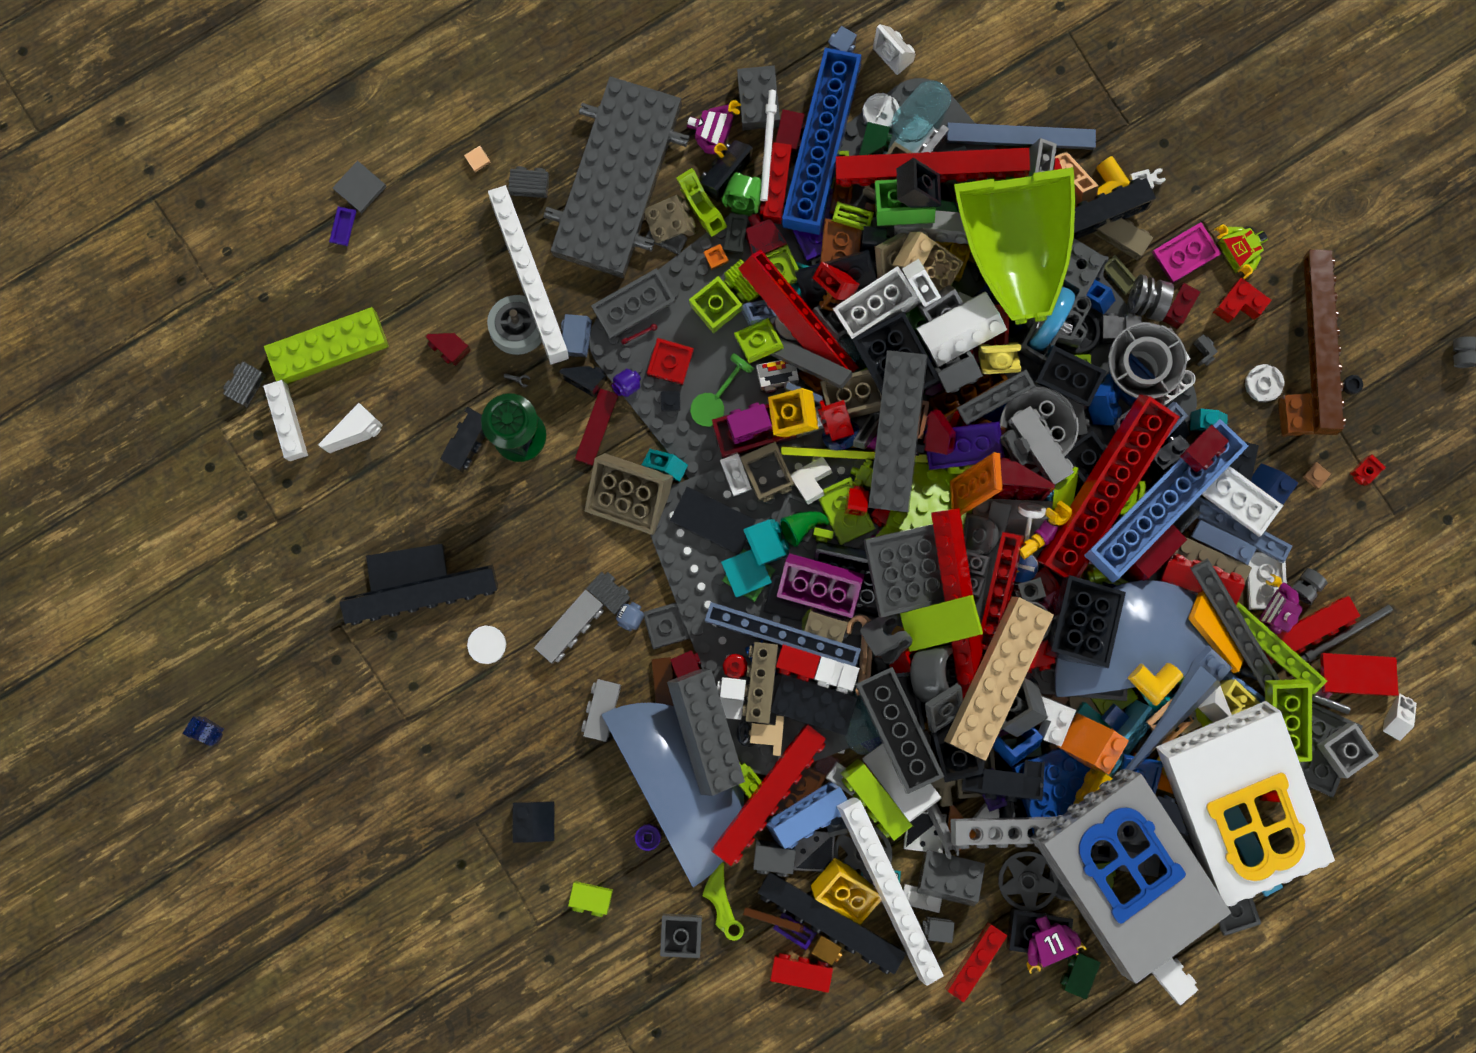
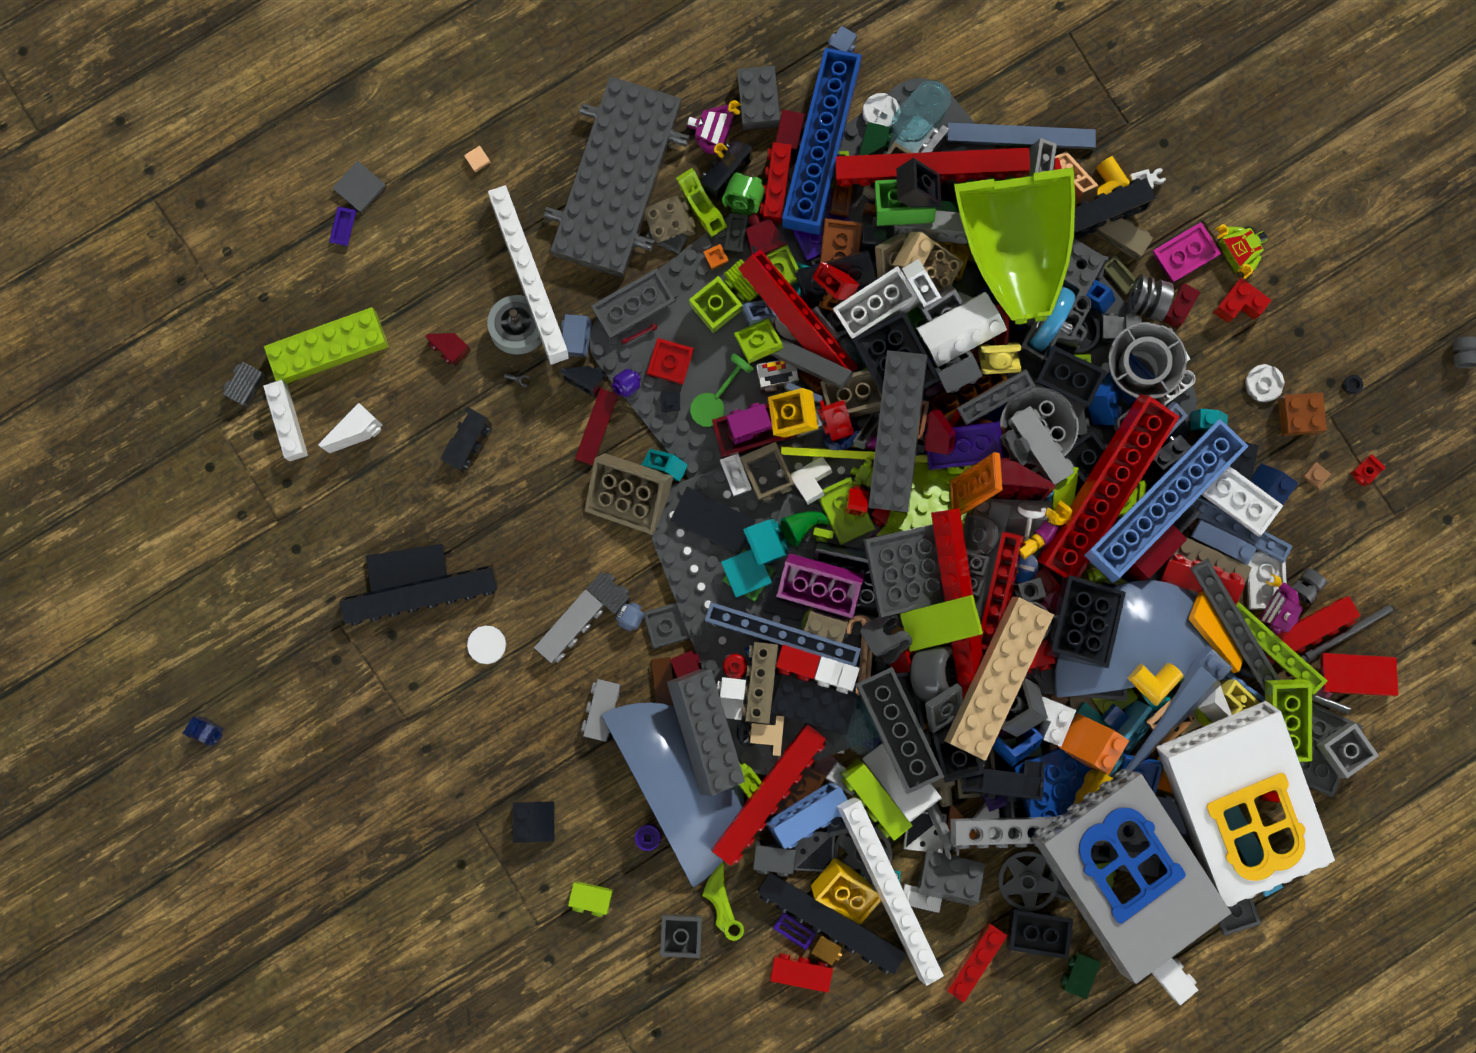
dark green brick [481,393,547,462] -> none
dark grey brick [508,166,550,198] -> none
reddish brown tile [743,907,804,933] -> none
white bar [760,90,777,201] -> none
lime tile [832,202,874,230] -> none
white slope [873,24,916,75] -> none
dark grey brick [922,916,954,943] -> none
magenta torso [1027,915,1086,974] -> none
dark red brick [1180,425,1229,472] -> none
dark grey bracket [1193,334,1218,367] -> none
reddish brown brick [1303,249,1346,435] -> none
white slope [1383,693,1417,741] -> none

